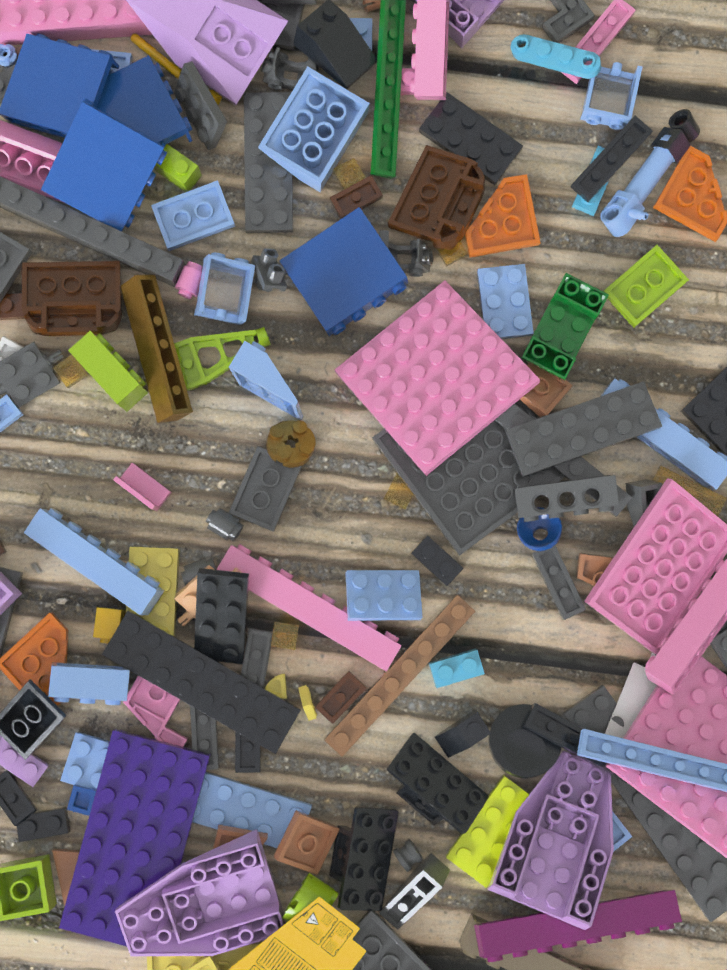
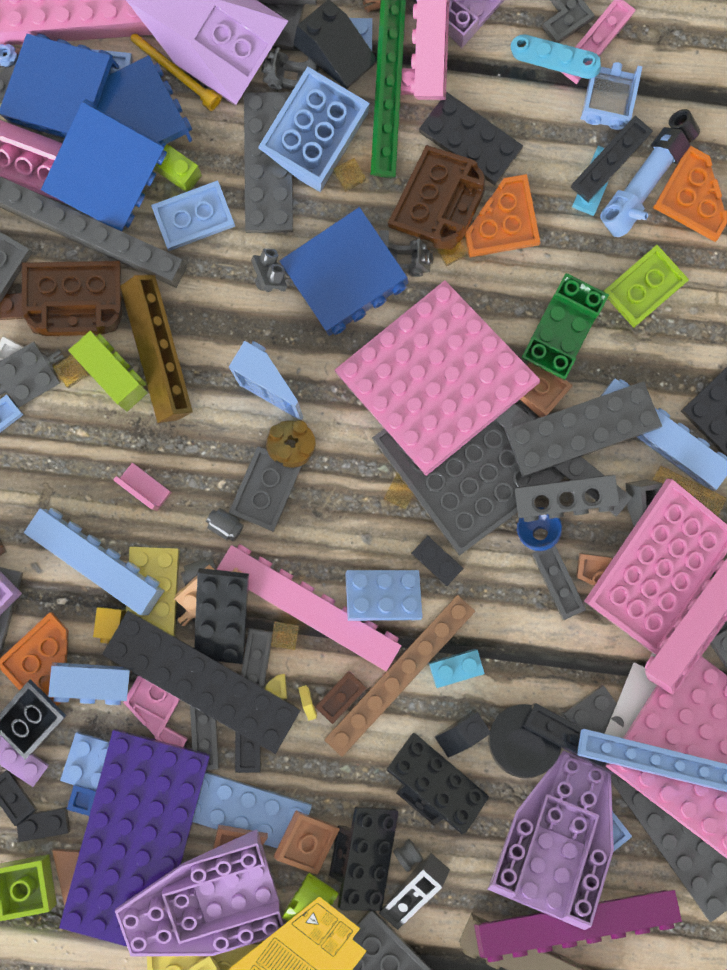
dark grey plate [174,61,227,150] -> none
lime plate [174,327,271,391] -> none
bright pink brick [175,261,203,299] -> none
window [194,252,255,325] -> none
reddish brown plate [330,175,383,219] -> none
neon yellow plate [445,775,529,888] -> none
light blue plate [477,264,534,339] -> none

